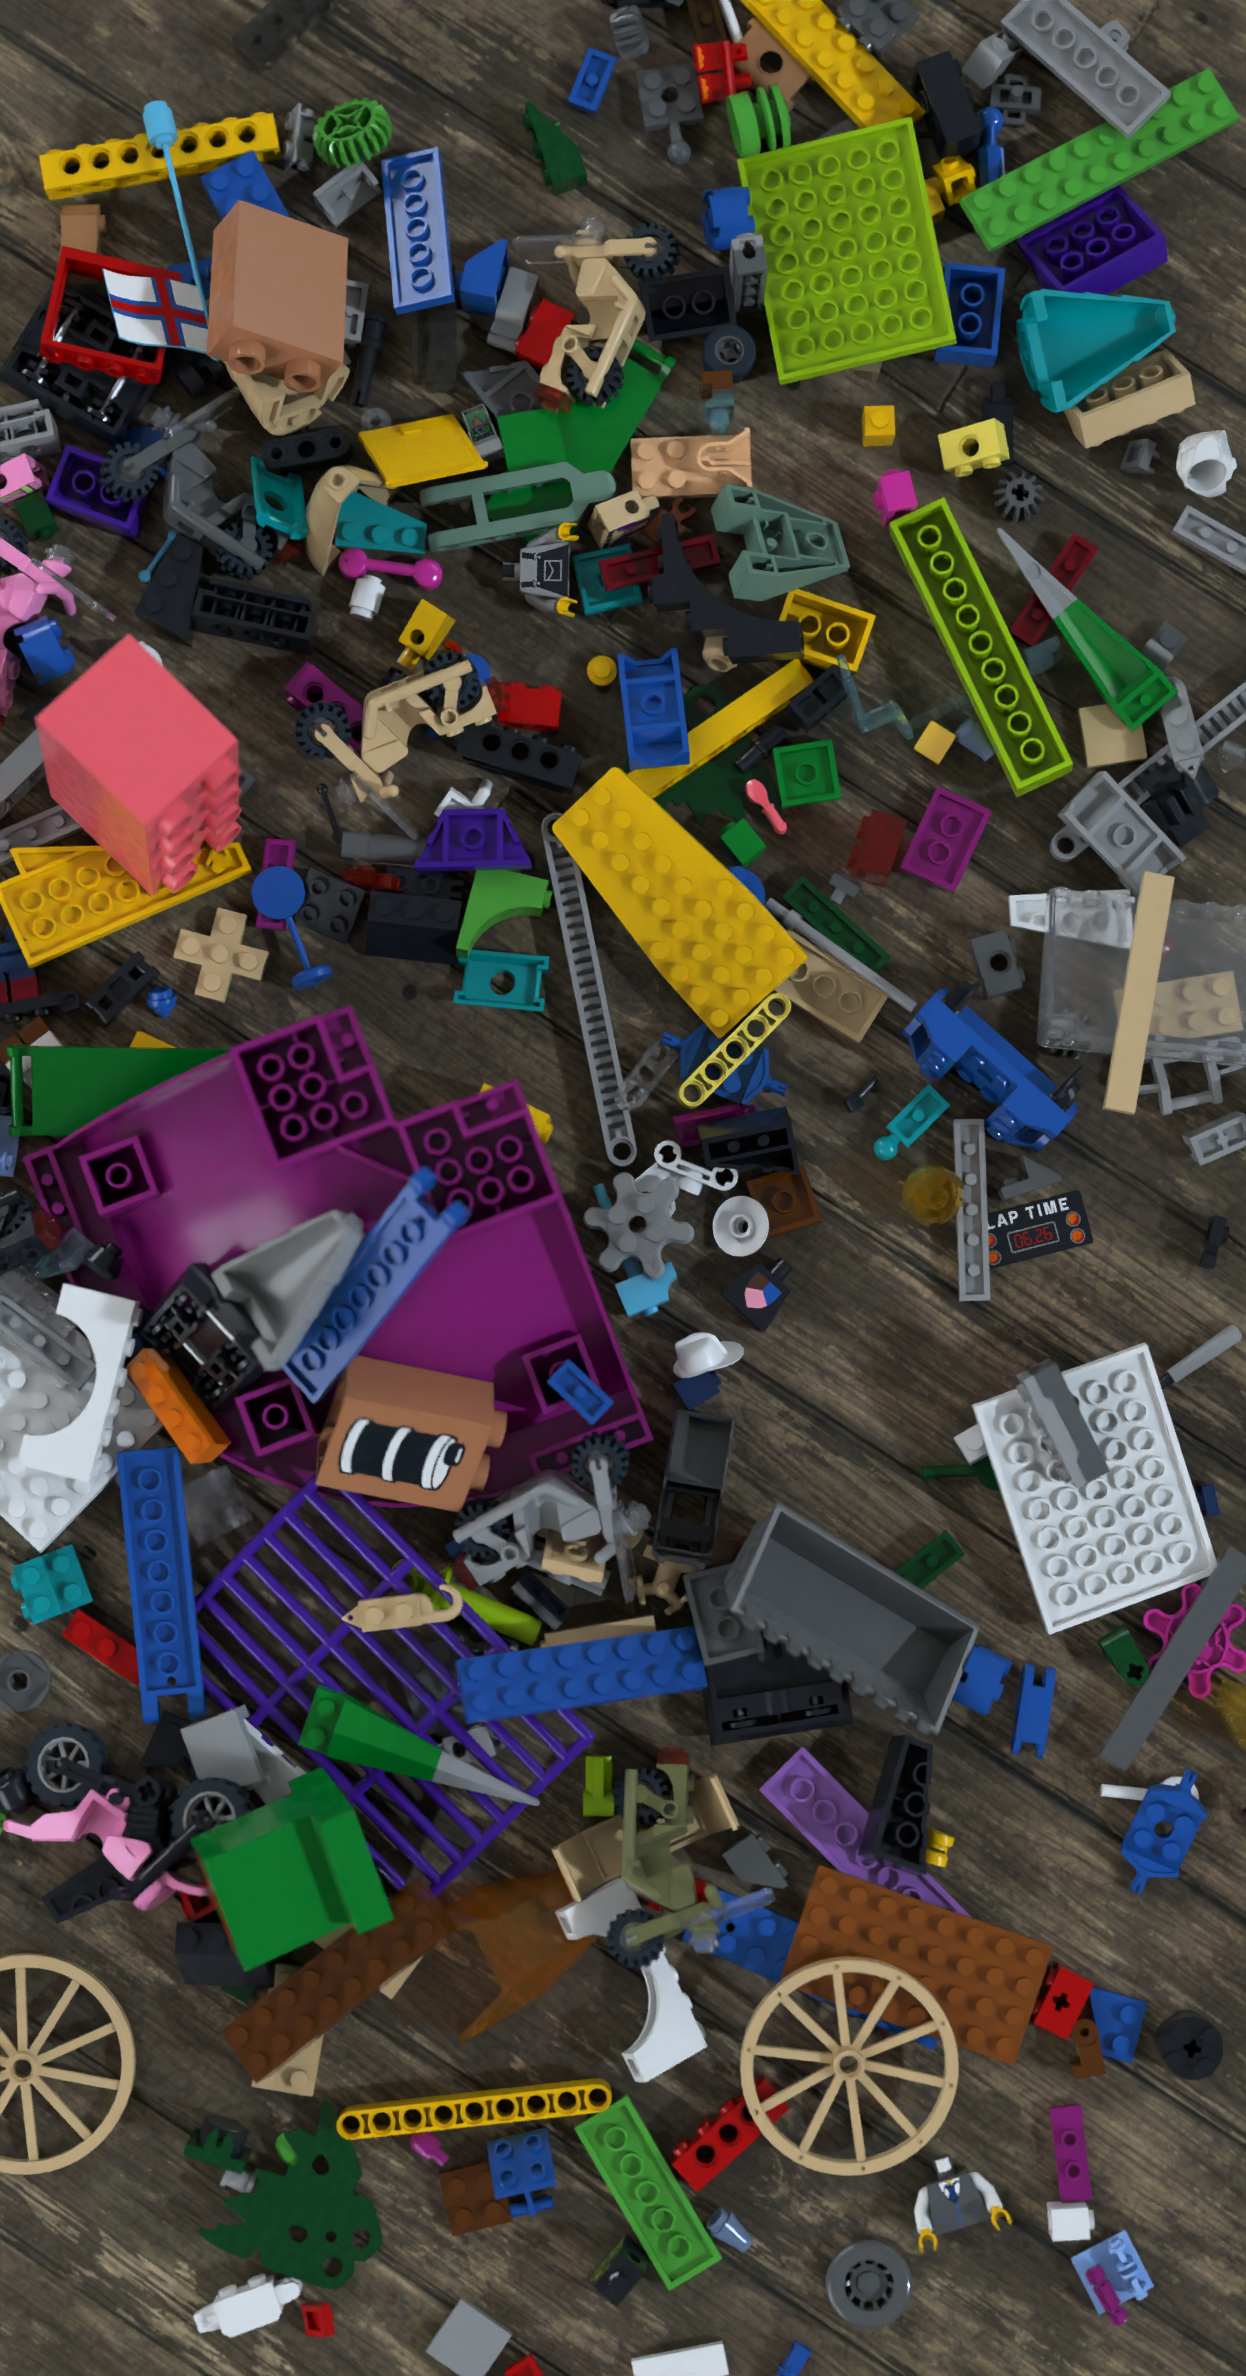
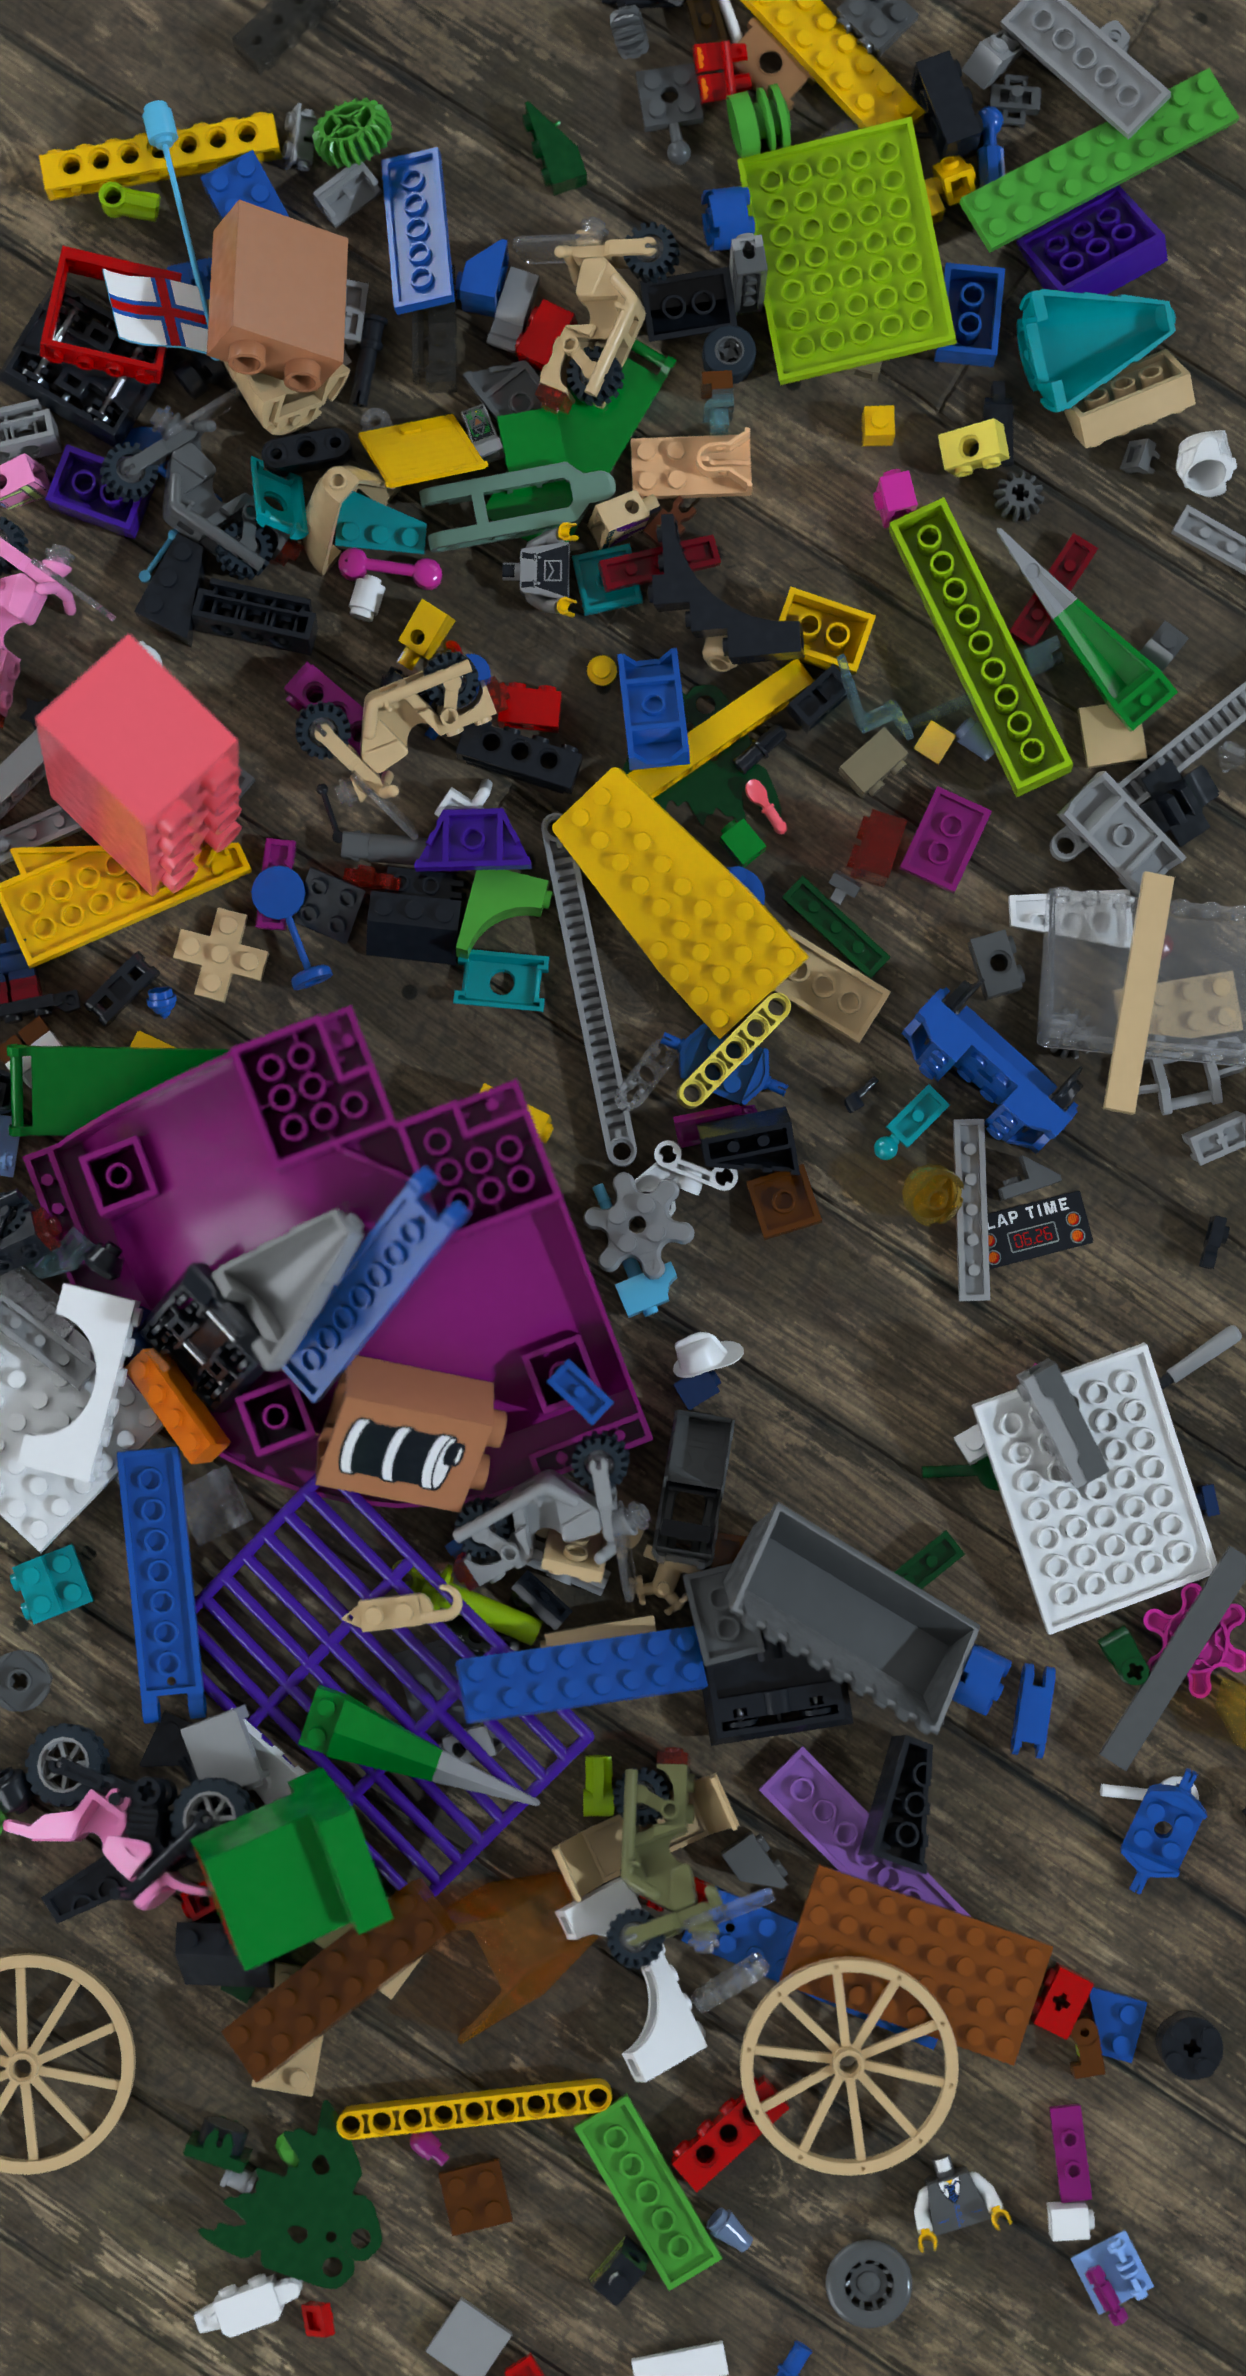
blue brick [13,615,76,685] -> none
dark green brick [14,490,60,542] -> none
medium nougat brick [59,204,107,284] -> none
red plate [62,1609,140,1686] -> none
blue plate [486,2128,557,2218] -> none
blue plate [568,47,617,116] -> none
sand green wedge [711,484,850,602] -> none
white dish [713,1196,769,1257] -> none
black torso [720,1257,793,1333] -> none
light grey bar [765,898,918,1013] -> none
green plate [772,739,842,809] -> none
yellow wheel [925,1827,955,1867] -> none
light grey plate [1161,676,1205,779] -> none
none -> lime piece [99,182,160,222]
none -> clear beam [690,1953,770,2013]
none -> dark tan brick [838,727,909,799]

